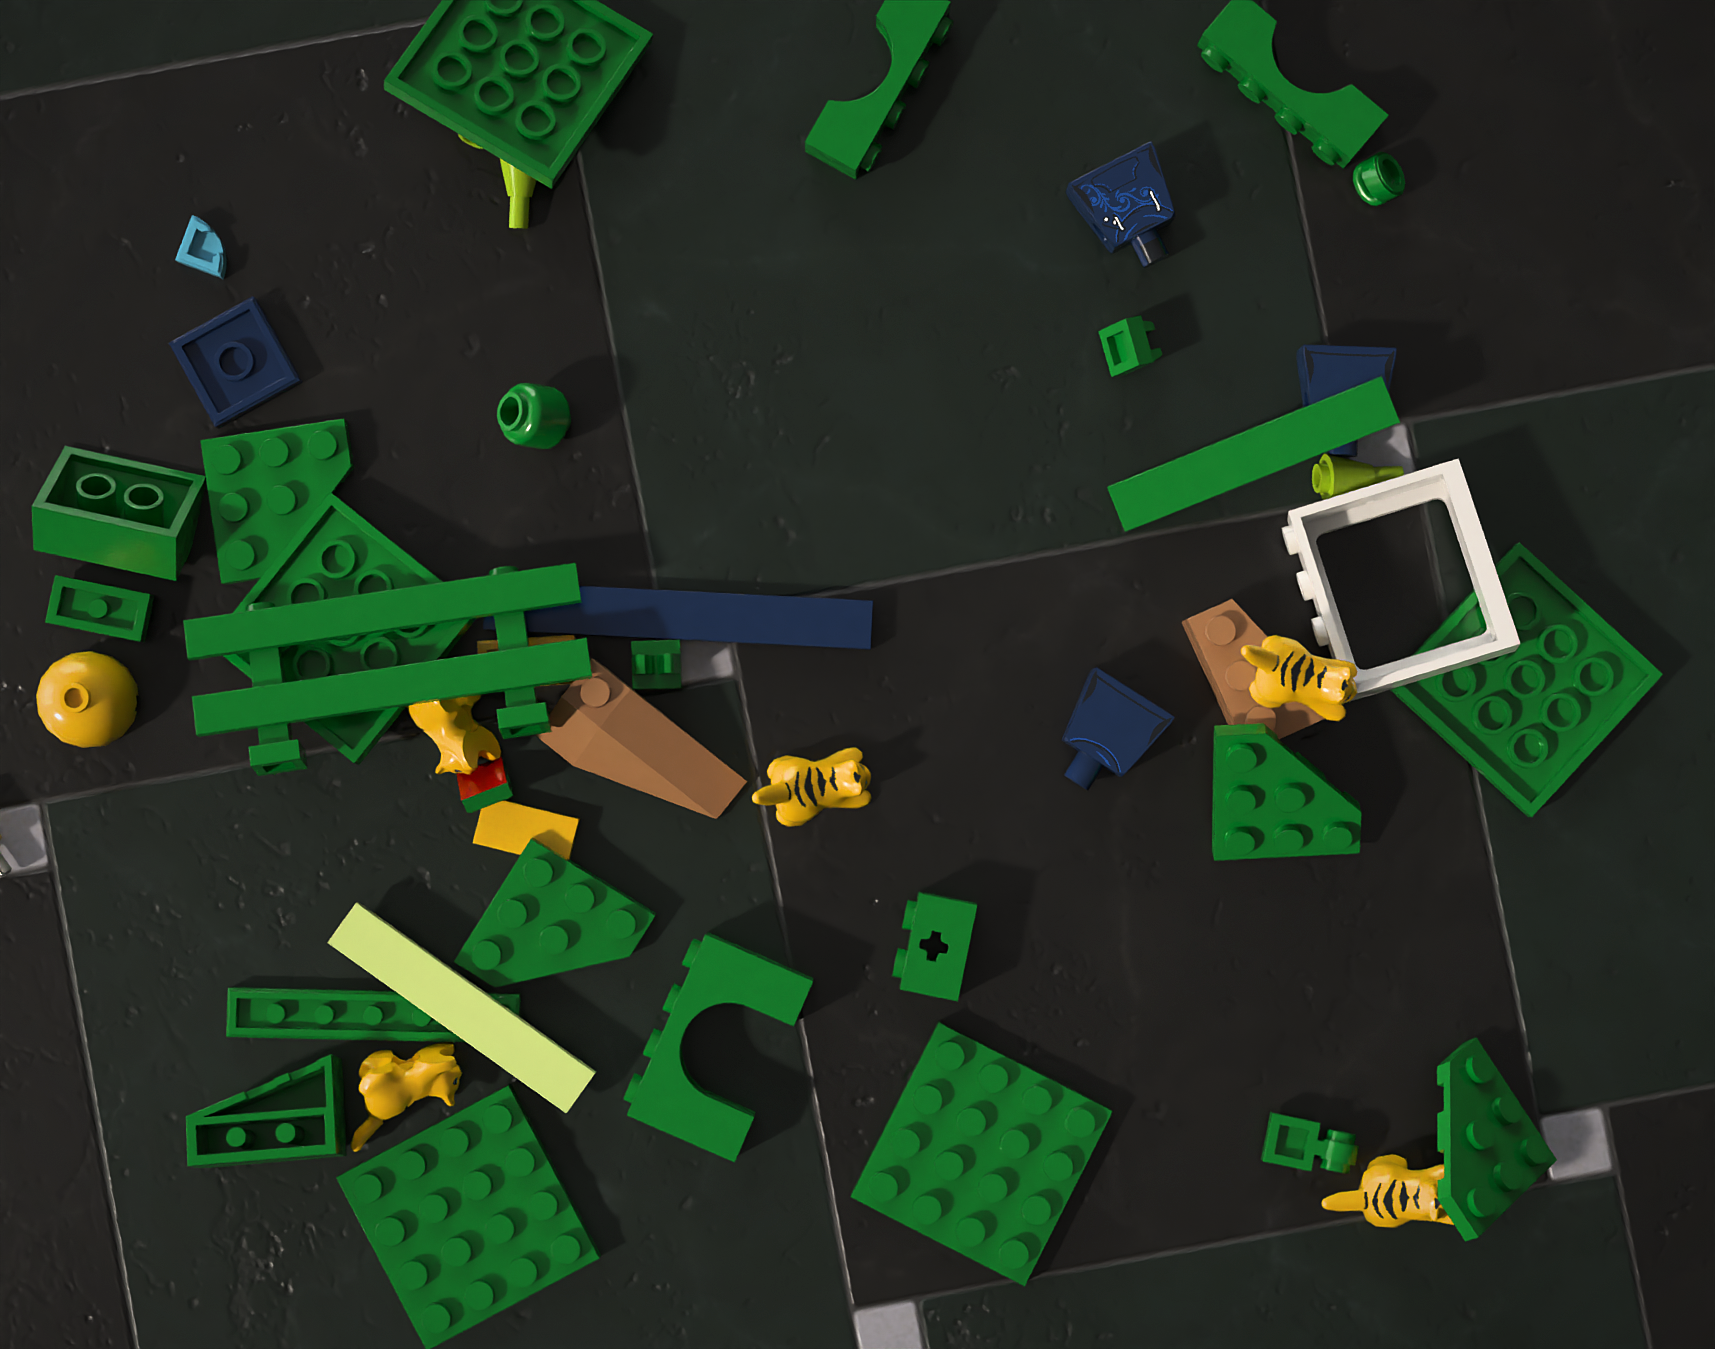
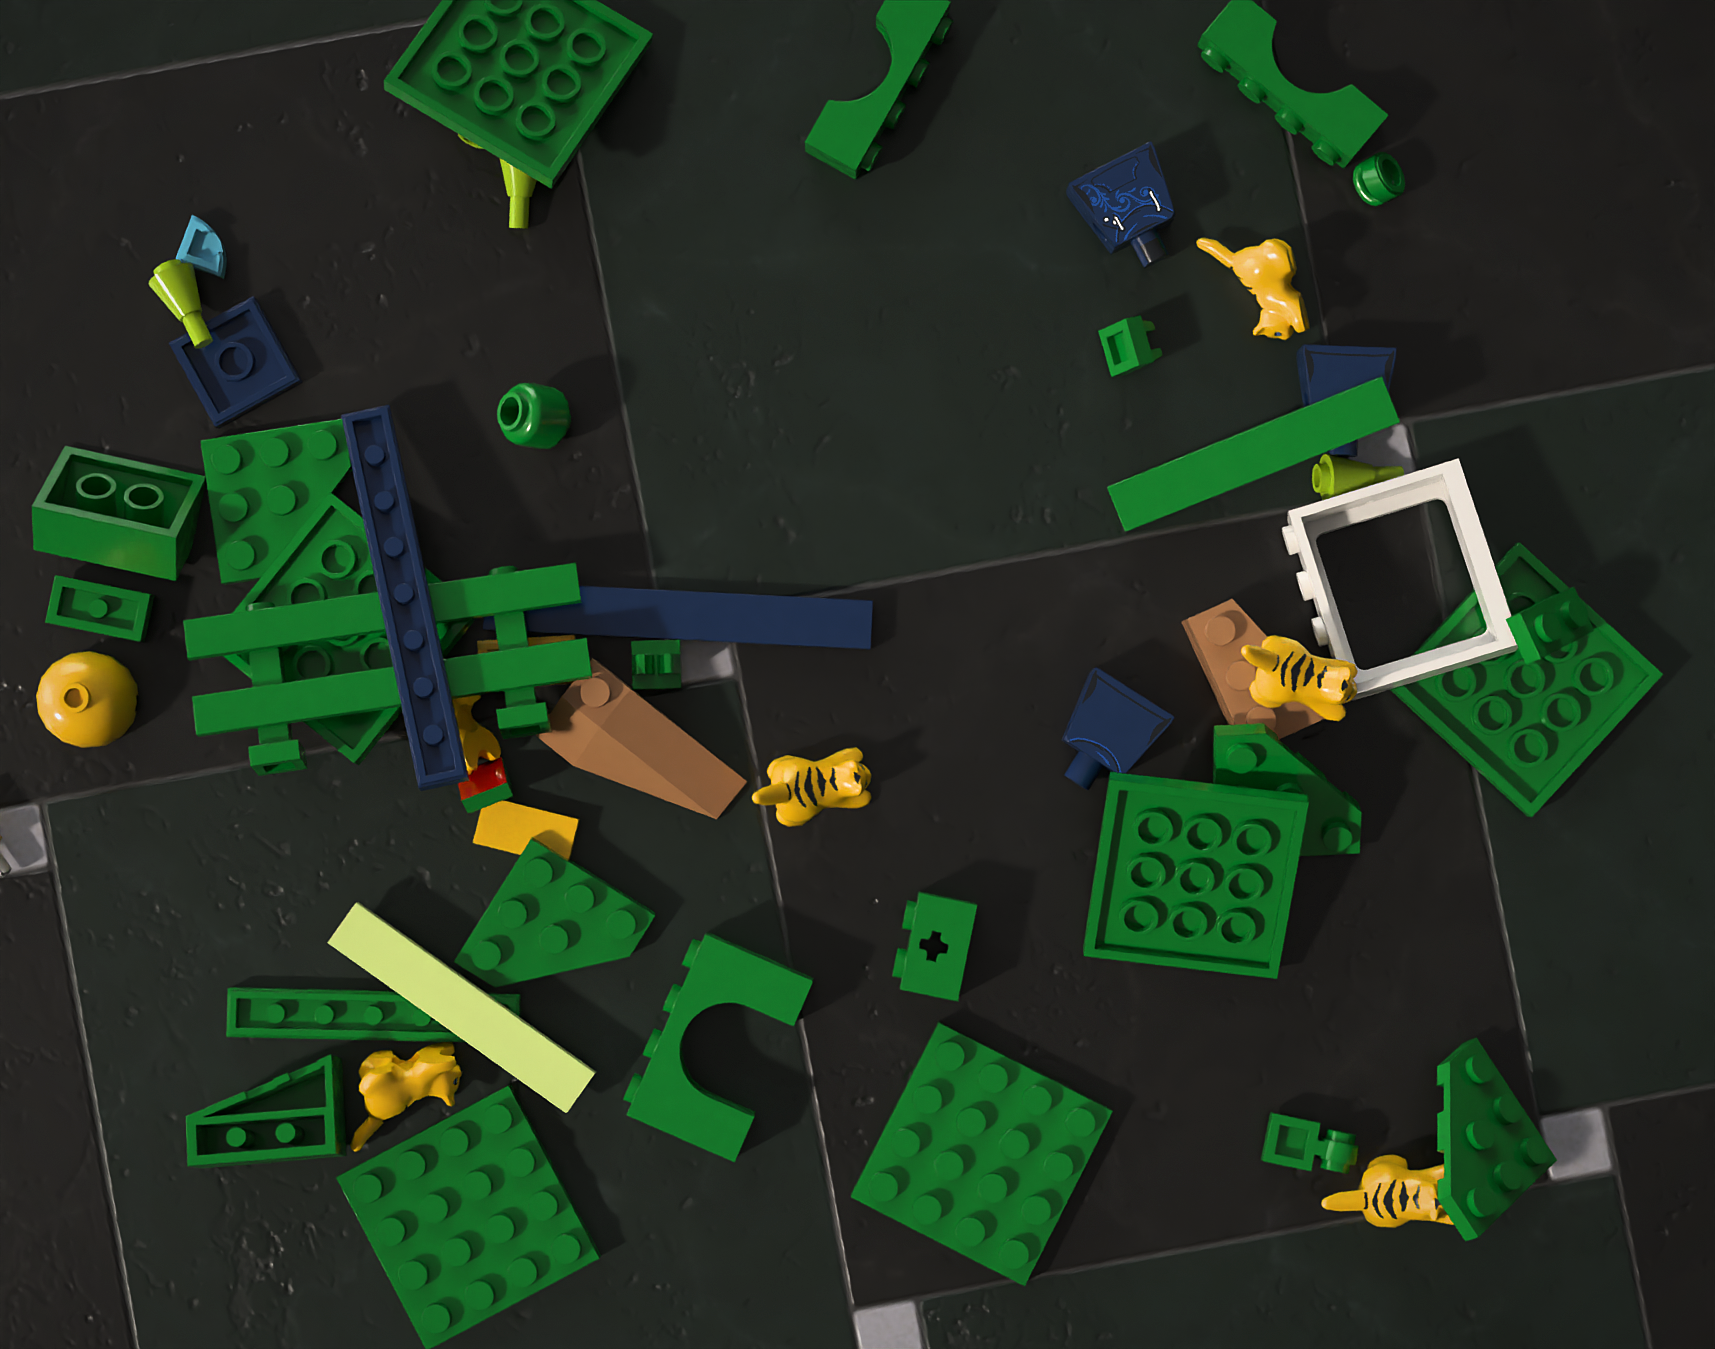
none -> lime cone [148,259,213,349]
none -> dark blue tile [341,405,470,791]
none -> green plate [1083,772,1309,979]
none -> yellow animal [1196,237,1310,340]
none -> green plate [1505,587,1594,664]

